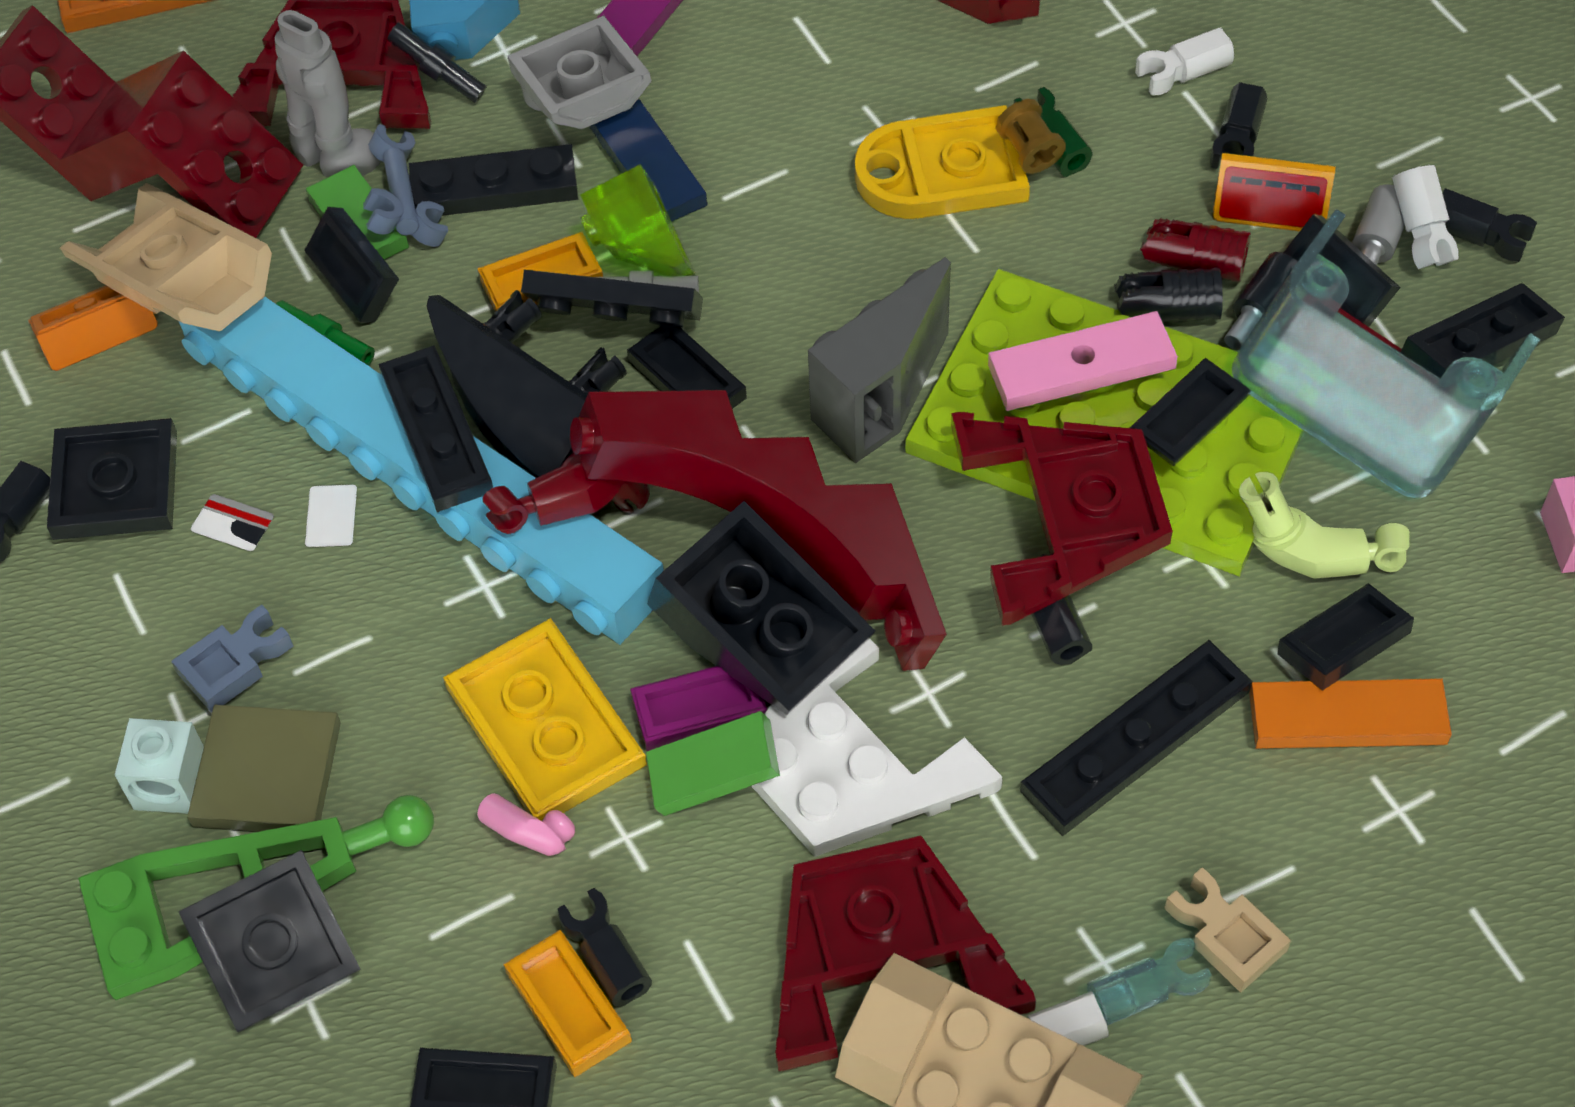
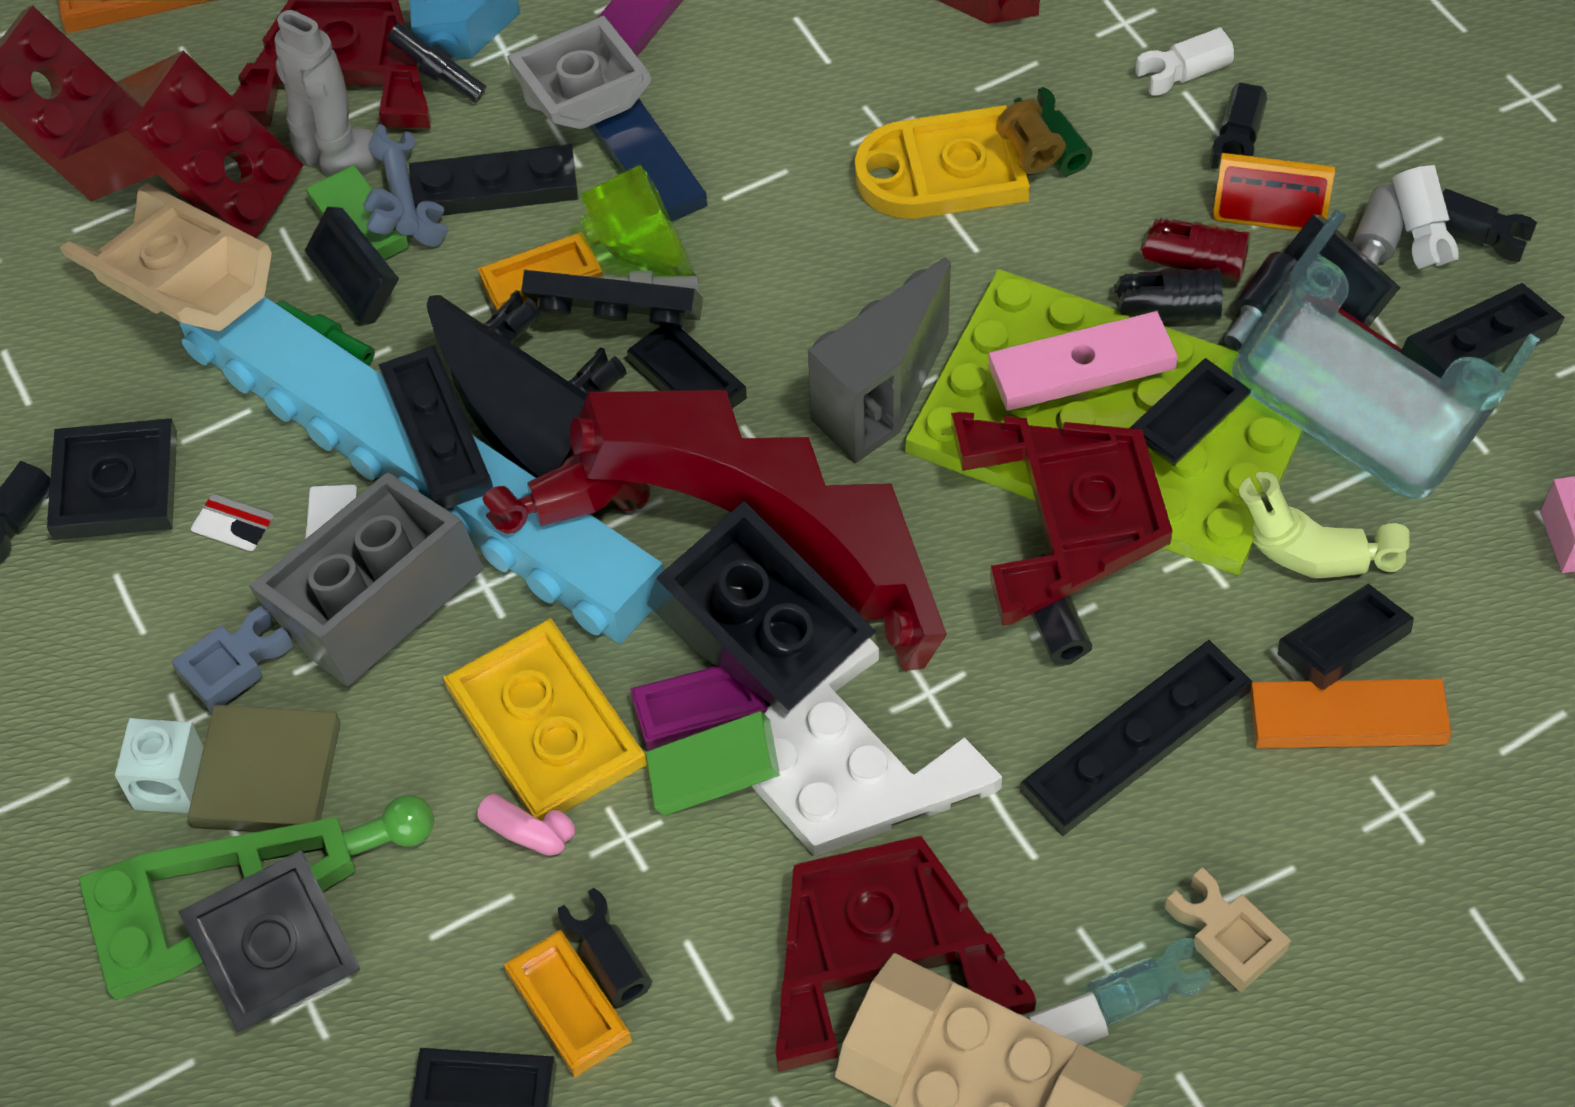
orange slope [28,286,157,371] -> none
none -> dark grey slope [249,472,484,687]

